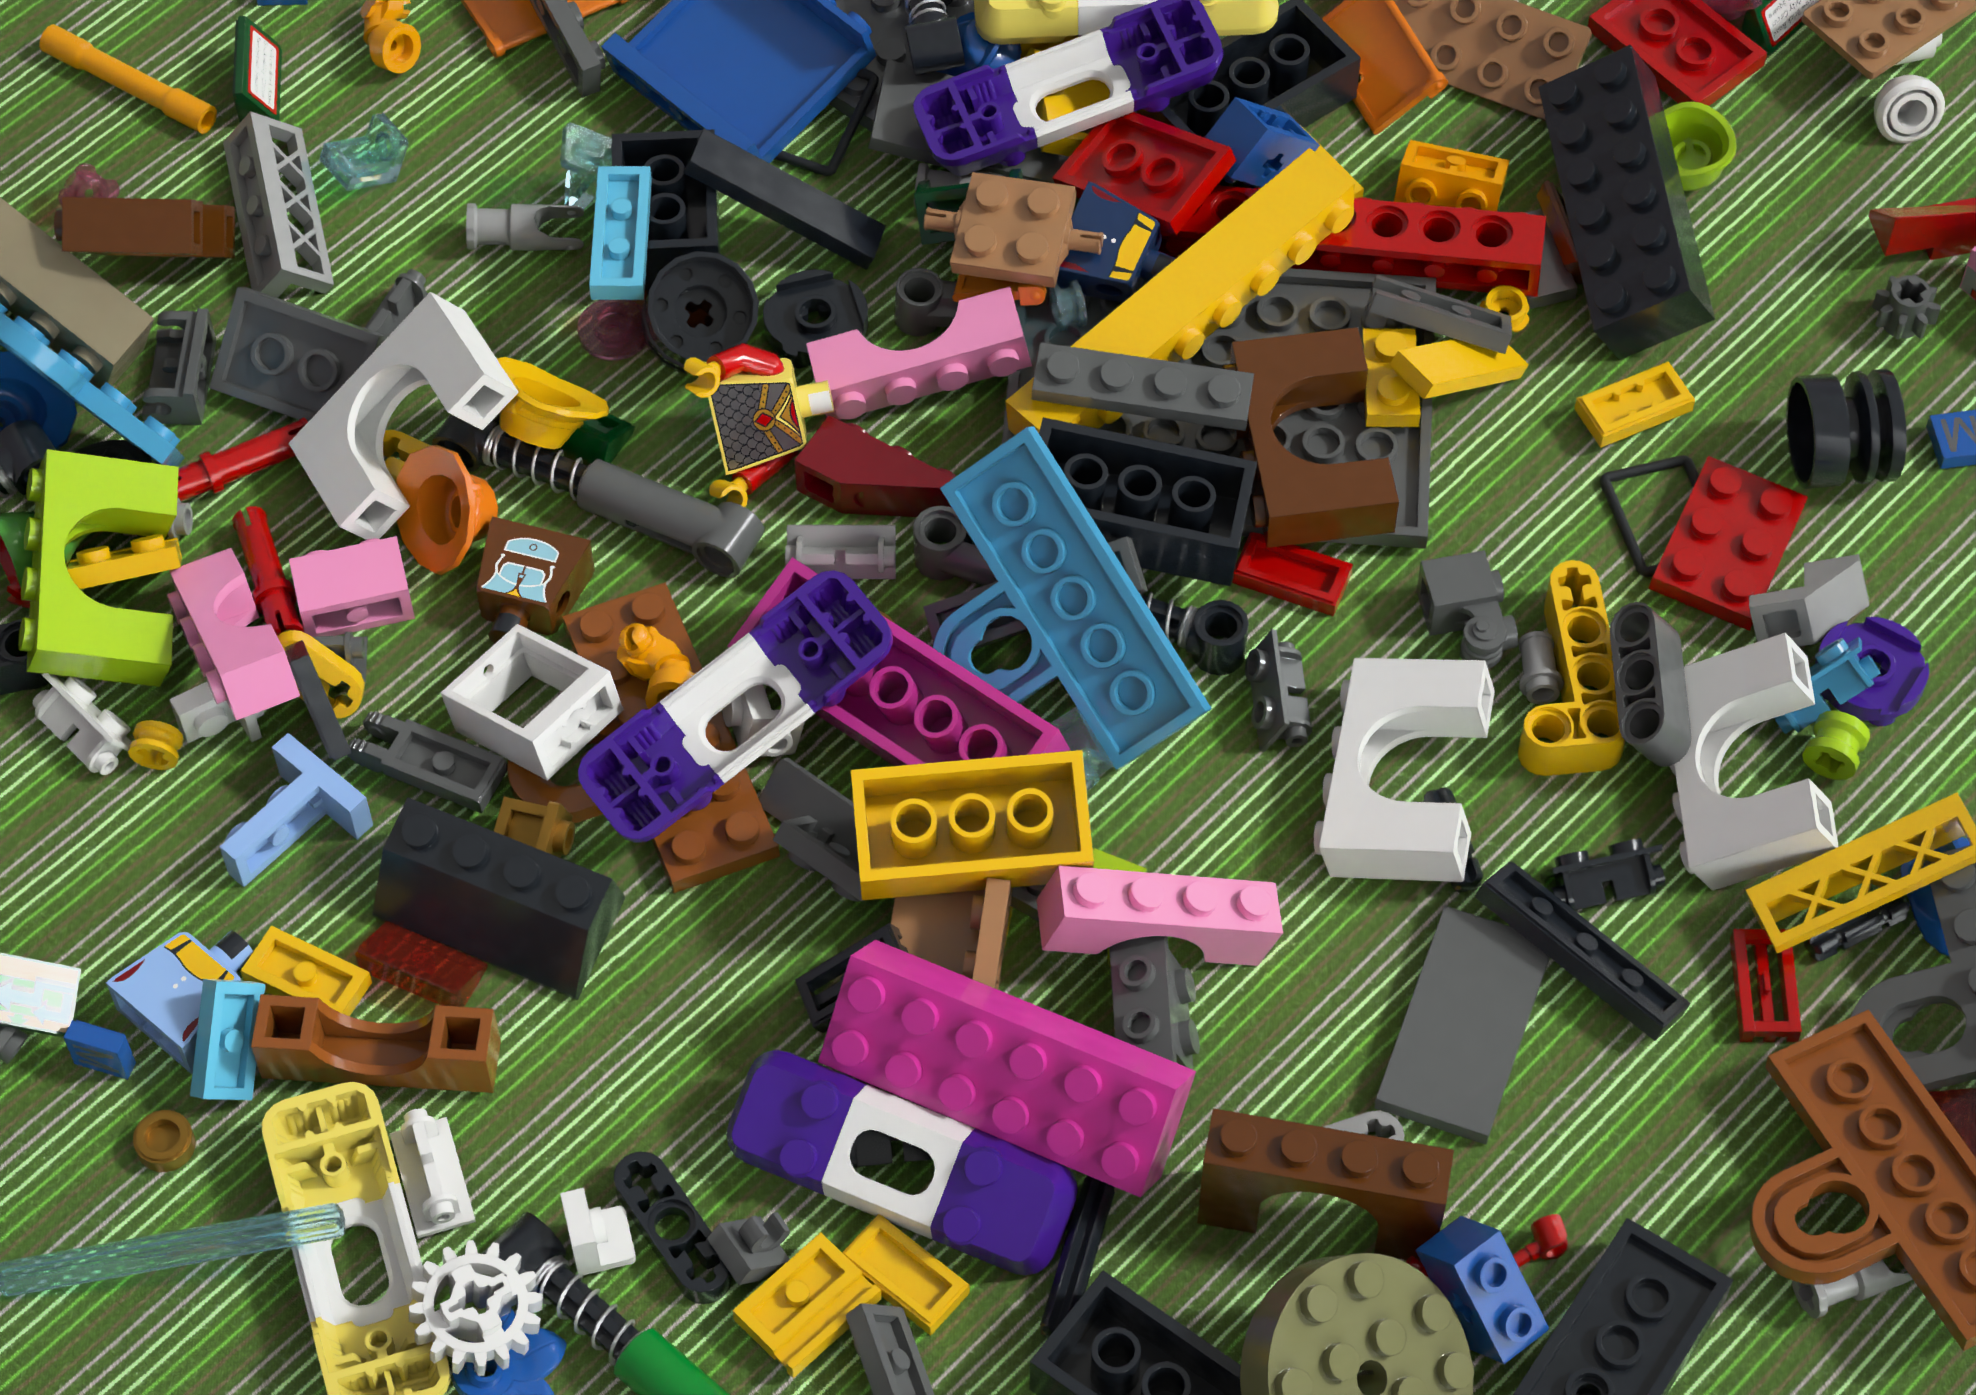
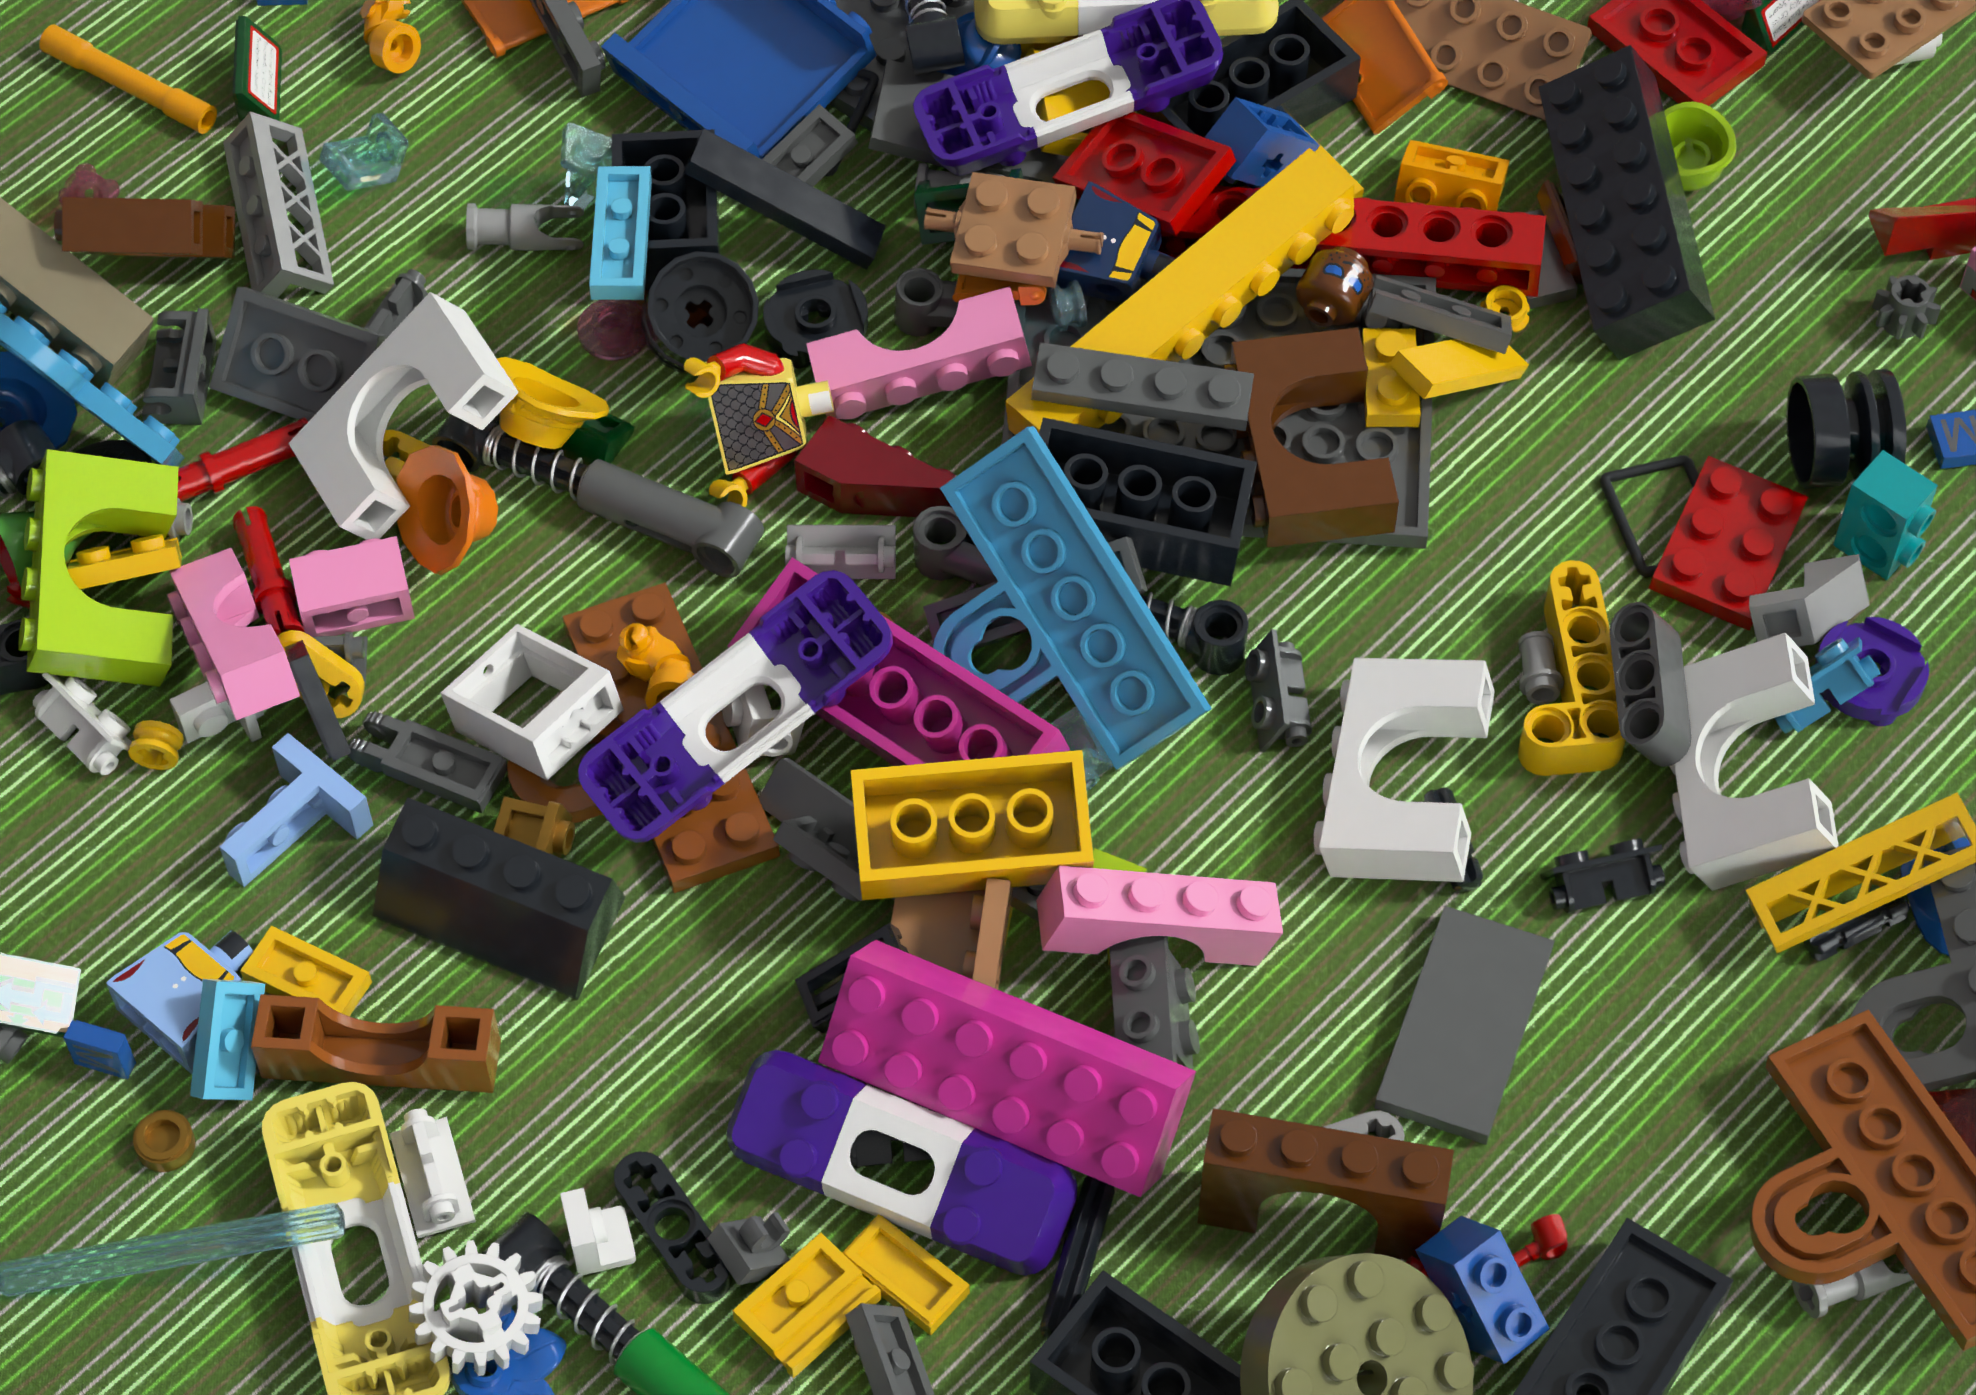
clear red slope [355,921,488,1007] -> none
reddish brown torso [476,516,595,644] -> none
red tile [1232,532,1353,617] -> none
dark grey brick [1416,550,1518,669] -> none
black tile [1475,861,1691,1041] -> none
yellow plate [1574,361,1695,448] -> none
red tile [1730,929,1802,1042] -> none
lime wheel [1802,711,1870,780] -> none
white brick [1874,75,1945,143] -> none
none -> dark grey plate [762,104,858,186]
none -> reddish brown head [1296,247,1374,327]
none -> teal brick [1833,450,1938,580]

